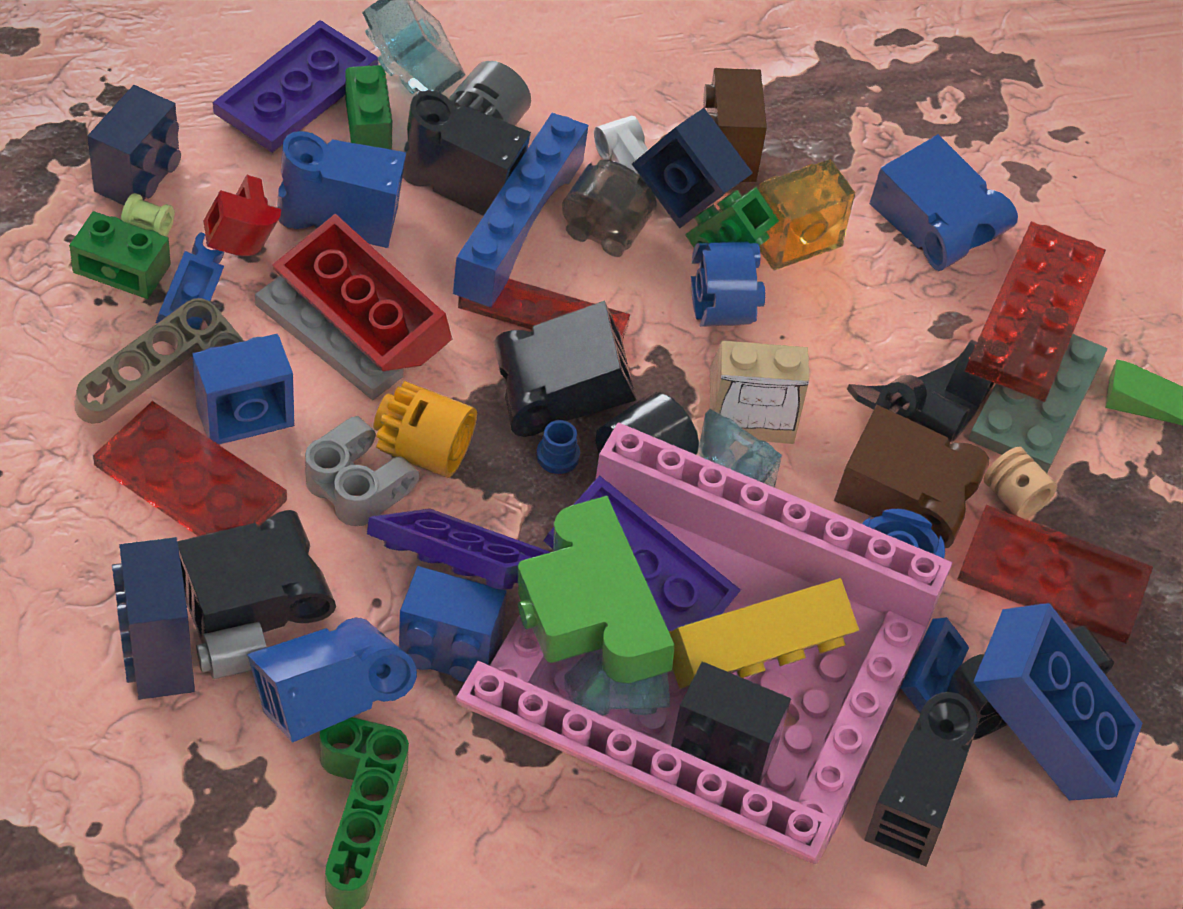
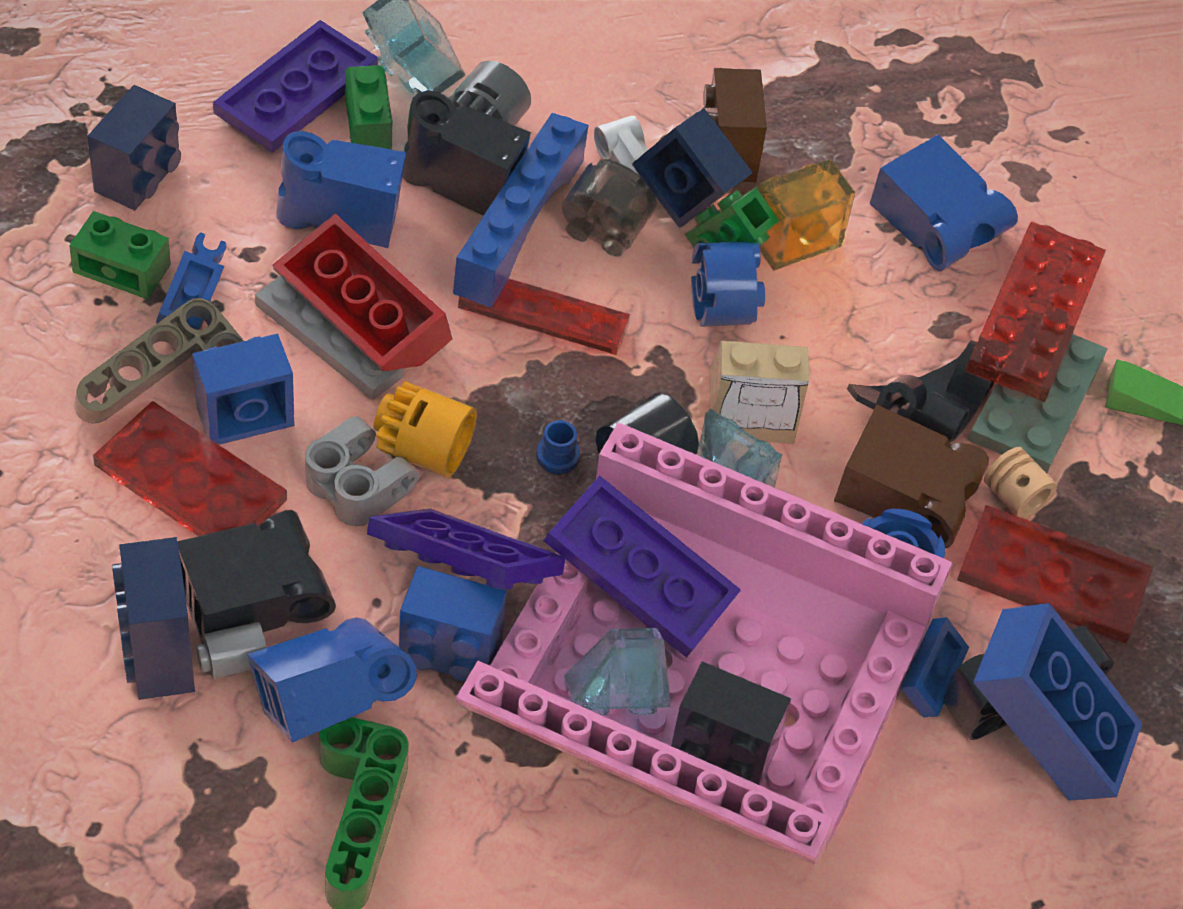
yellowish green bush [121,193,175,237] -> none
red brick [203,175,281,256] -> none
piece [494,301,637,437] -> none
bright green brick [518,496,675,683] -> none
yellow brick [669,578,859,689] -> none
black piece [864,692,978,867] -> none

